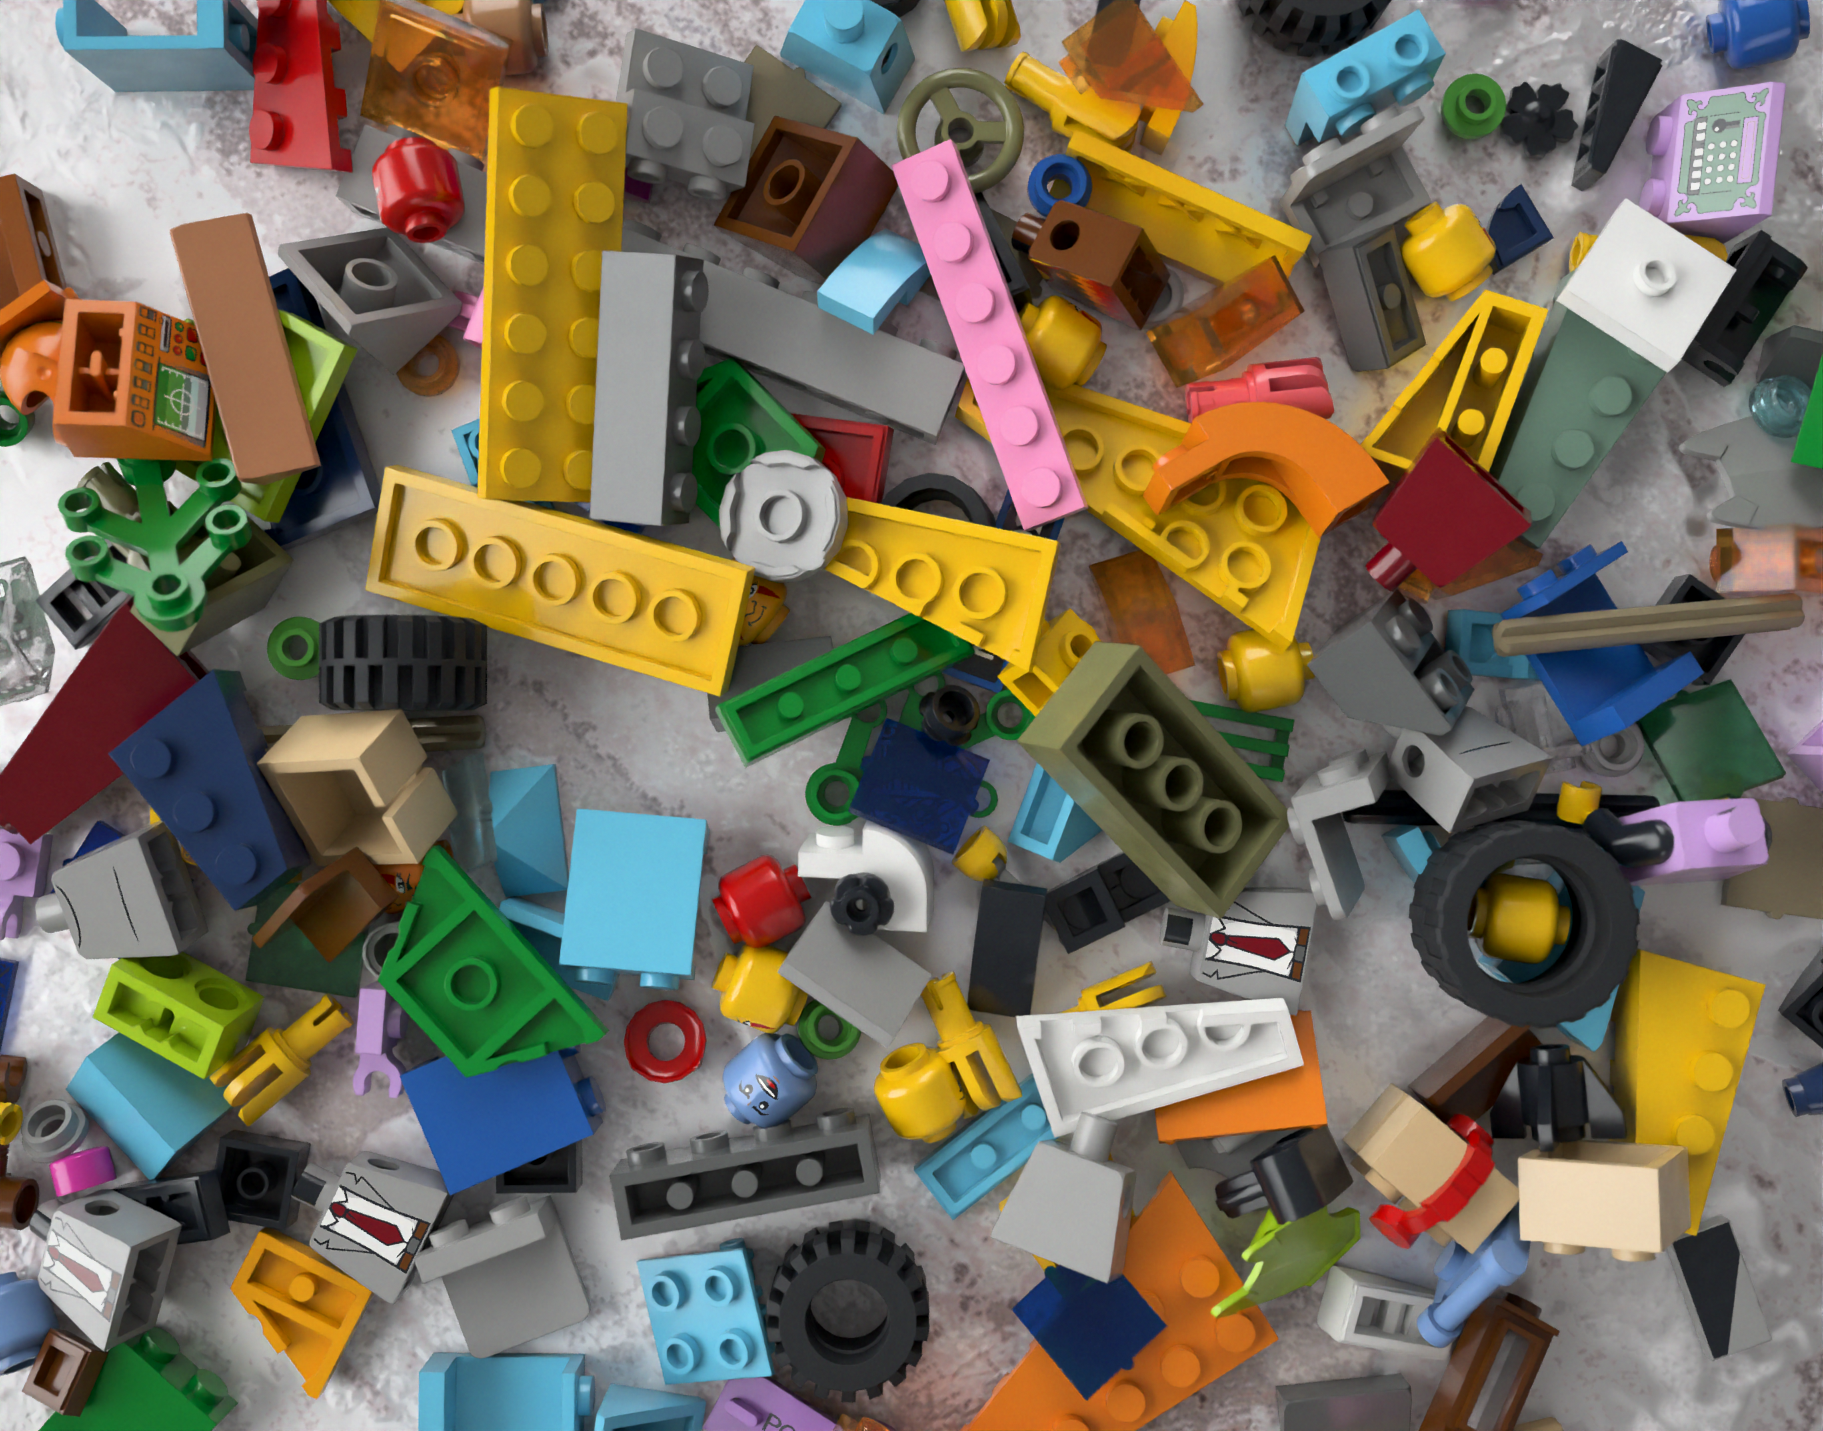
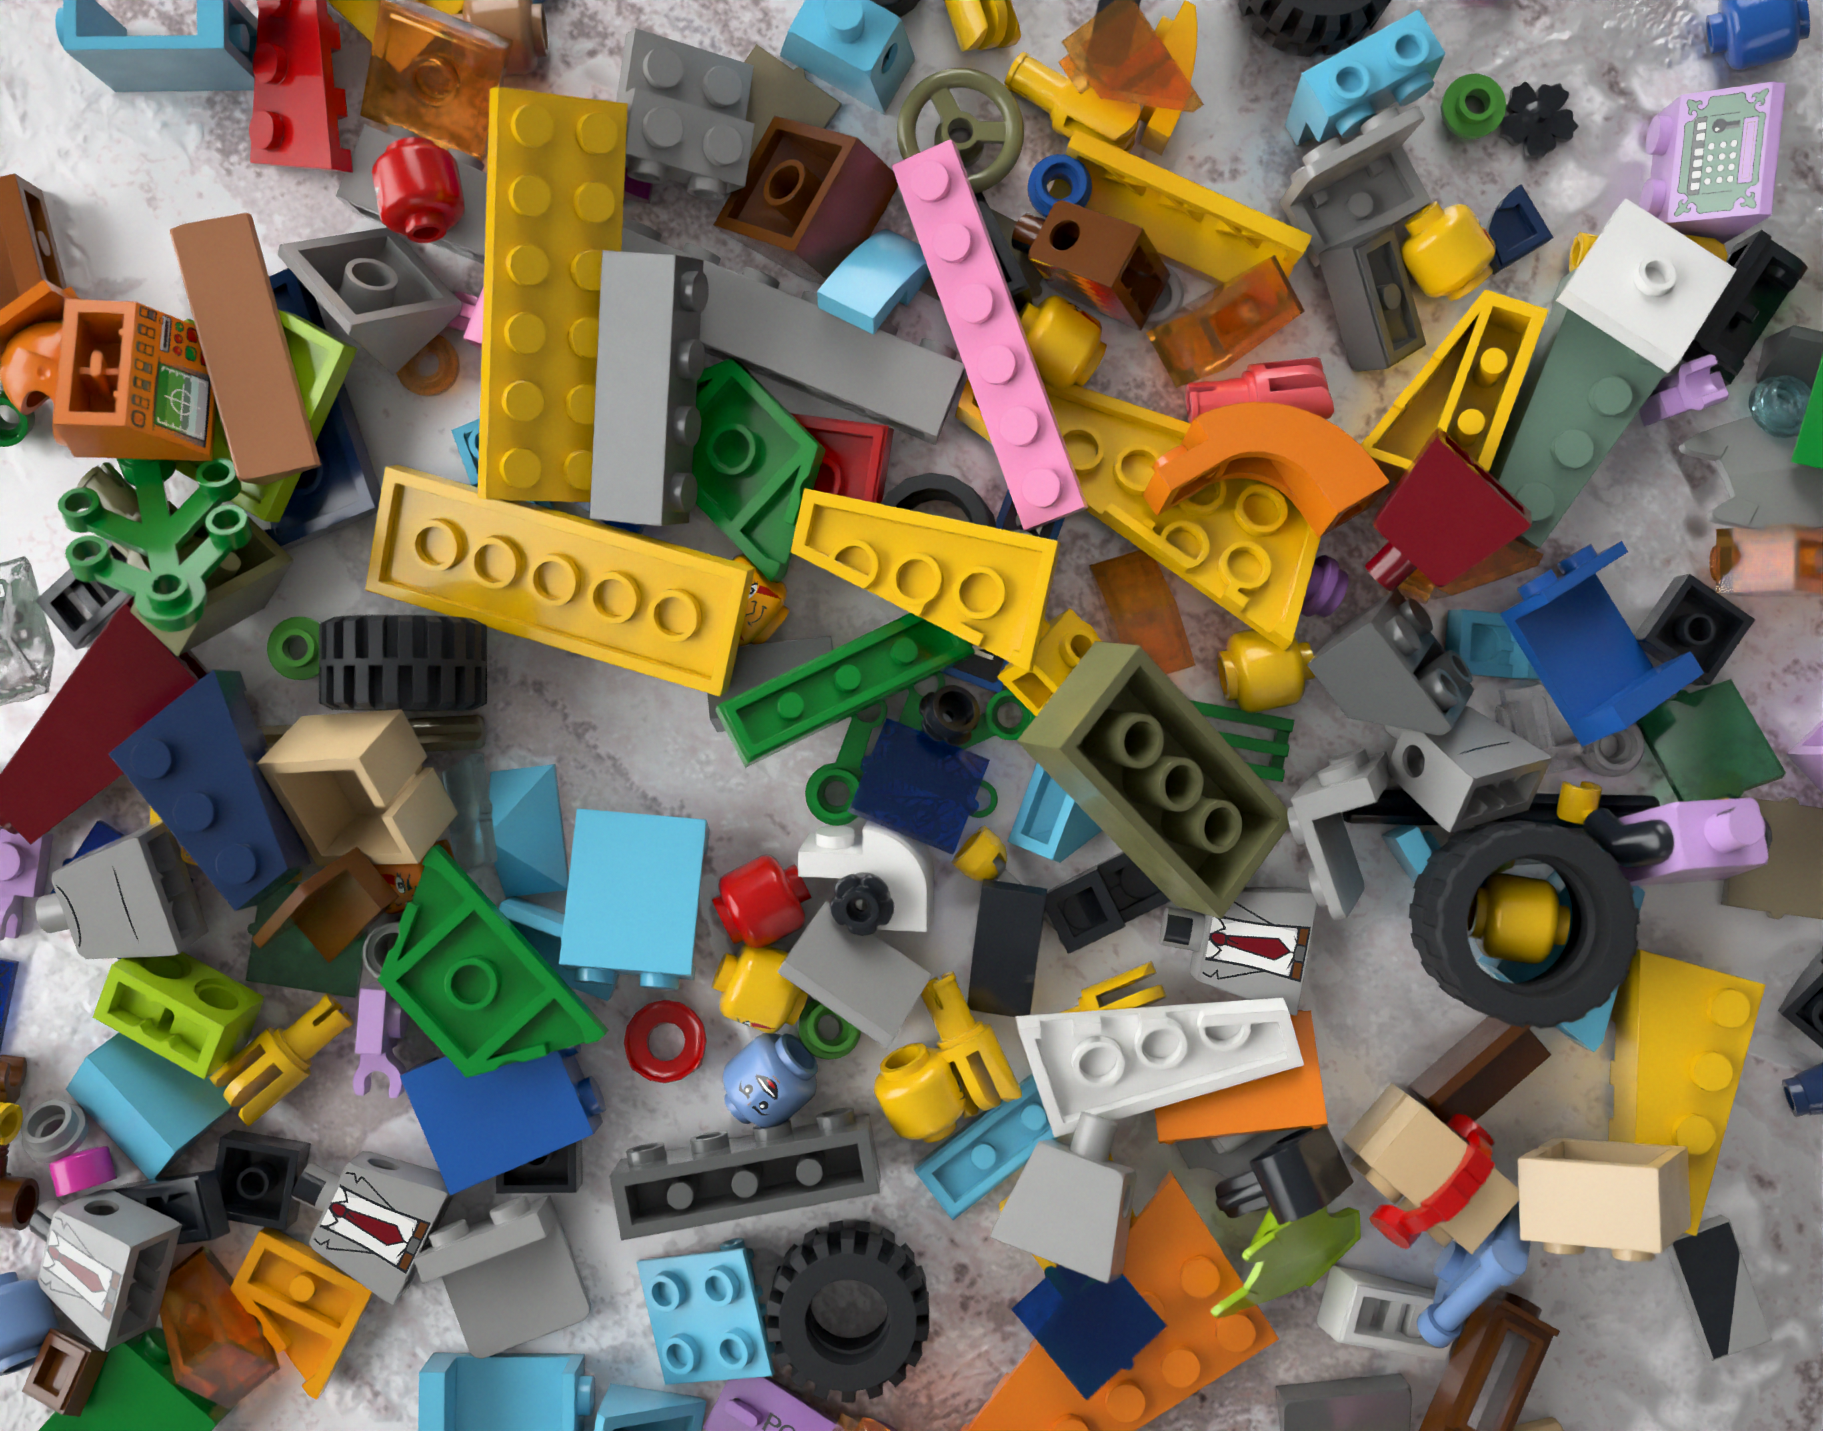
tile [719,450,848,583] -> none
black brick [1489,1044,1627,1152] -> none
dark tan axle [1492,593,1805,657] -> none
black slope [1571,39,1663,191] -> none
none -> clear orange slope [159,1245,280,1409]
none -> medium lavender plate [1300,555,1349,617]
none -> lavender plate [1639,354,1729,427]

